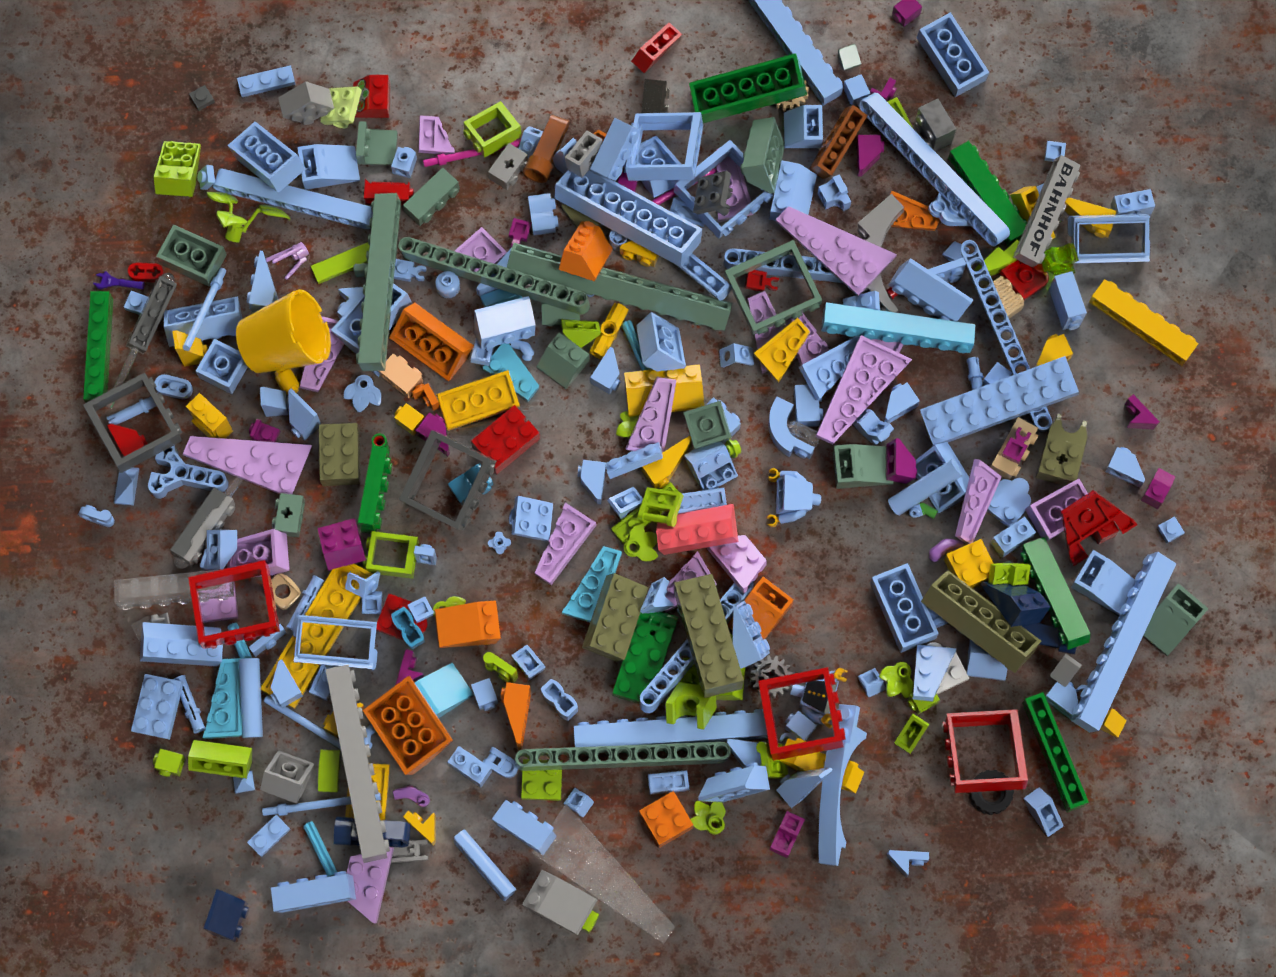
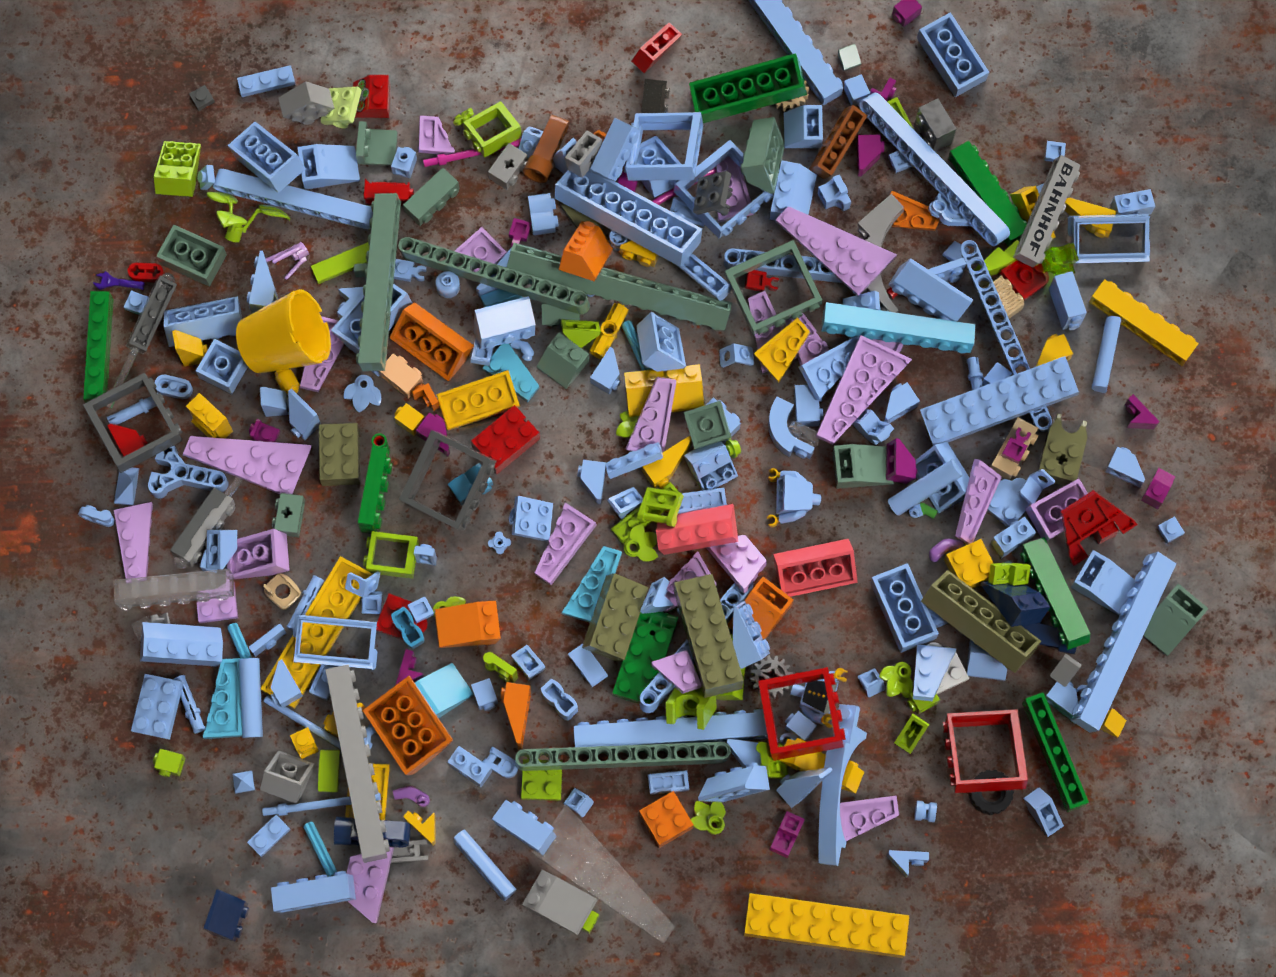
light blue bar [183,268,226,351] -> none
red window [188,560,280,649] -> none
lime brick [188,740,252,779] -> none
magenta brick [318,518,366,570] -> none
none -> lavender wing [114,502,153,585]
none -> yellow window [290,727,319,759]
none -> lime plant [453,108,474,126]
none -> light blue slope [568,643,608,687]
none -> lavender wing [652,650,701,694]
none -> yellow brick [744,893,909,958]
none -> coral slope [773,539,858,597]
none -> lavender wing [840,796,899,841]
none -> light blue plate [888,151,913,173]
none -> light blue wheel [914,800,937,823]
none -> light blue bracket [1019,469,1055,504]
none -> light blue brick [1092,316,1121,393]

